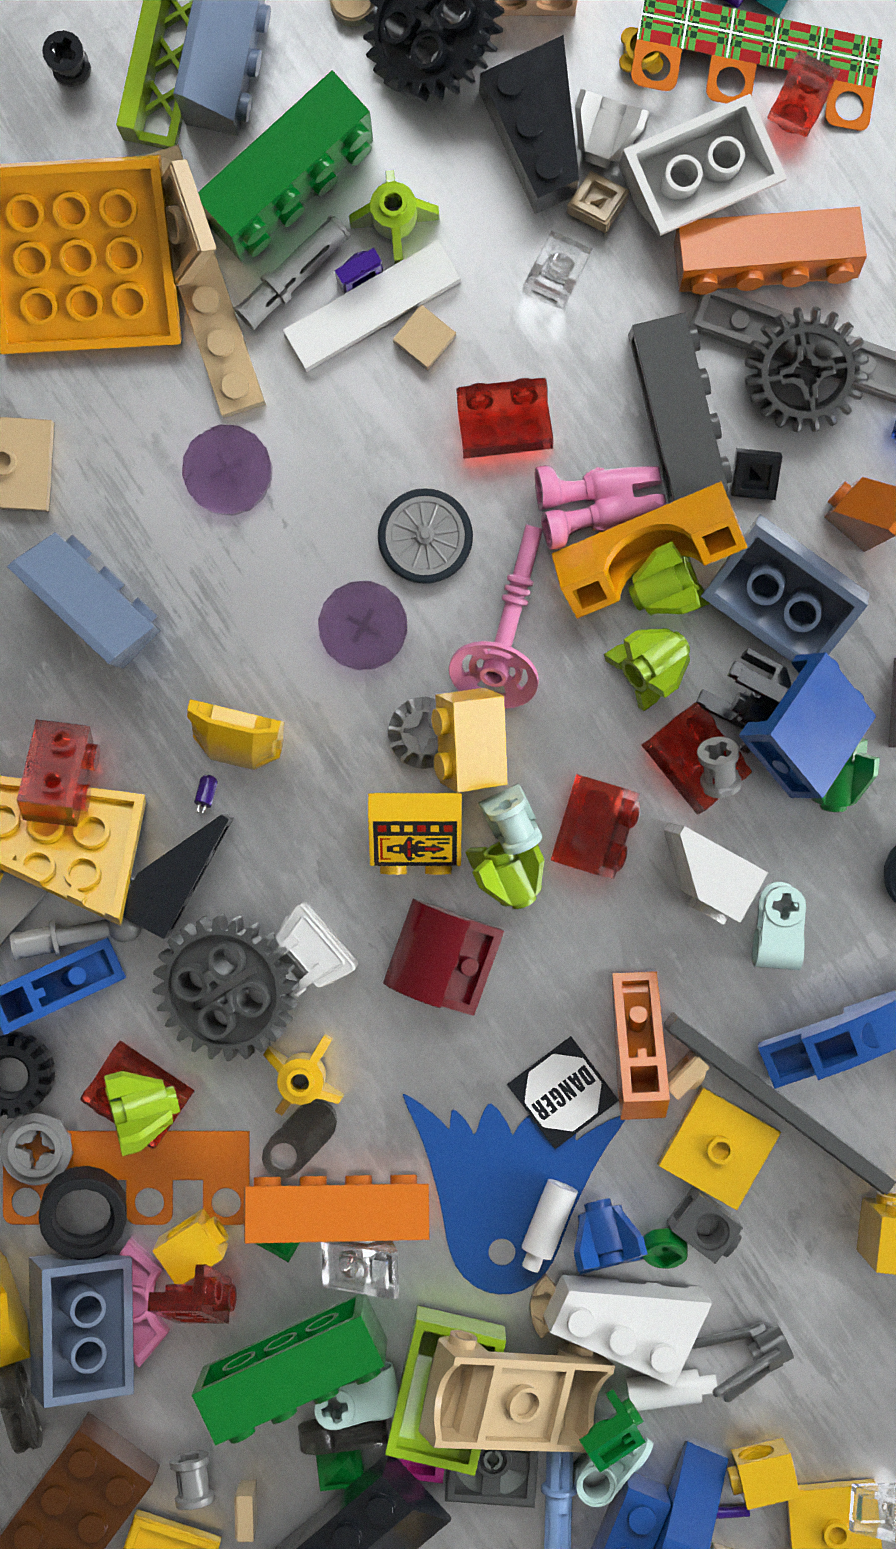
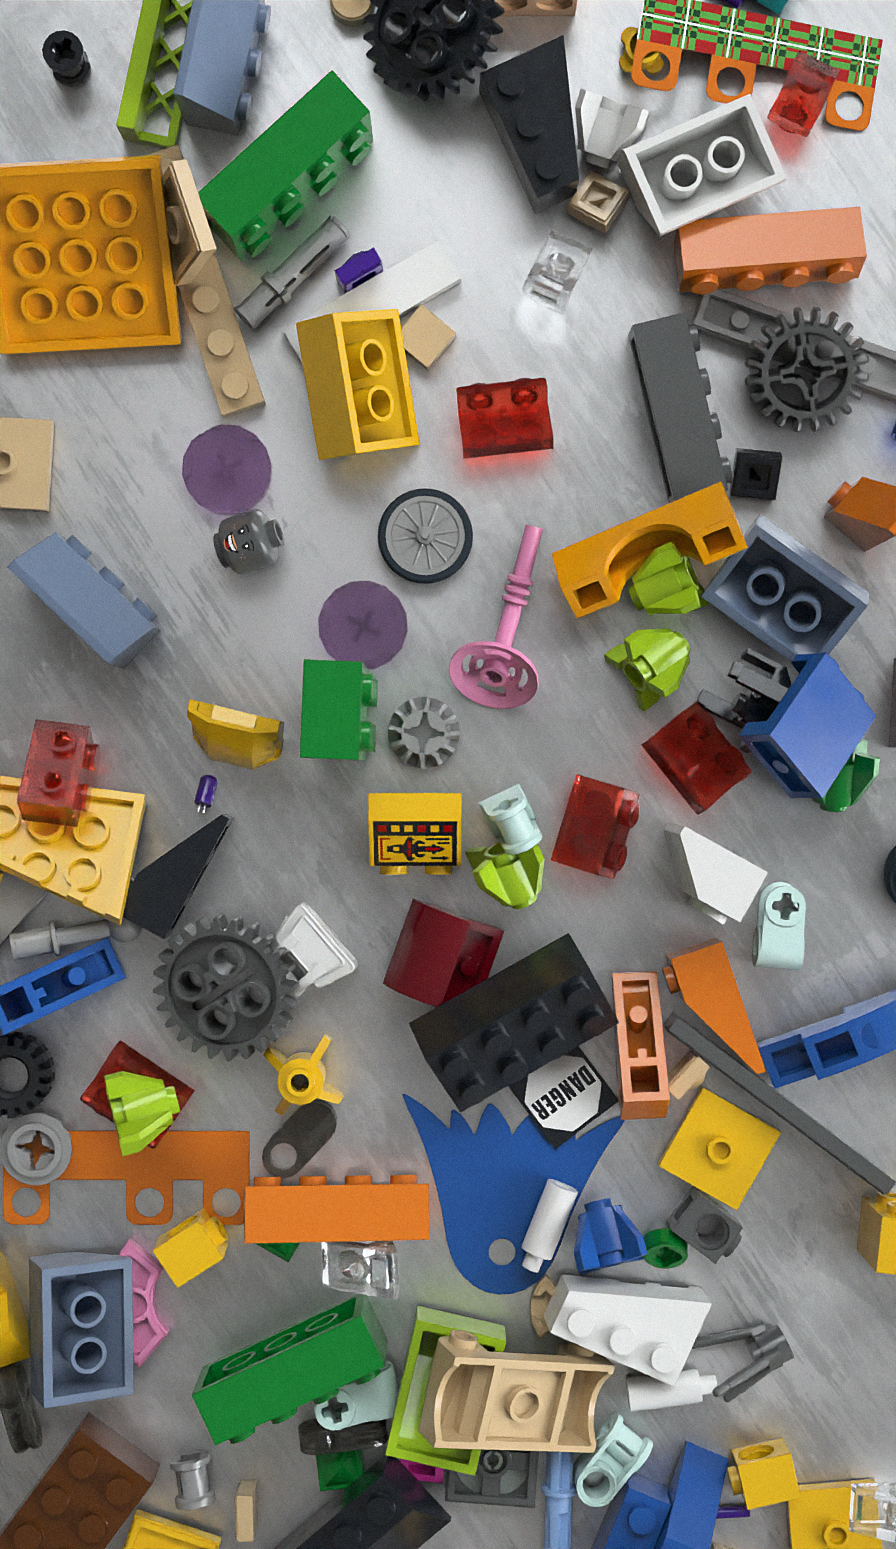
black tyre [39,1166,127,1260] -> none
clear red bracket [147,1264,237,1324] -> none
lime brick [349,170,440,264] -> none
yellow brick [431,687,508,793] -> none
bright pink piece [534,465,666,550] -> none
green bracket [579,1389,646,1473] -> none
light grey bush [697,737,742,798] -> none
none -> dark grey head [213,509,284,575]
none -> yellow slope [296,309,420,460]
none -> green brick [300,659,378,761]
none -> black brick [409,933,619,1113]
none -> orange slope [662,938,766,1074]

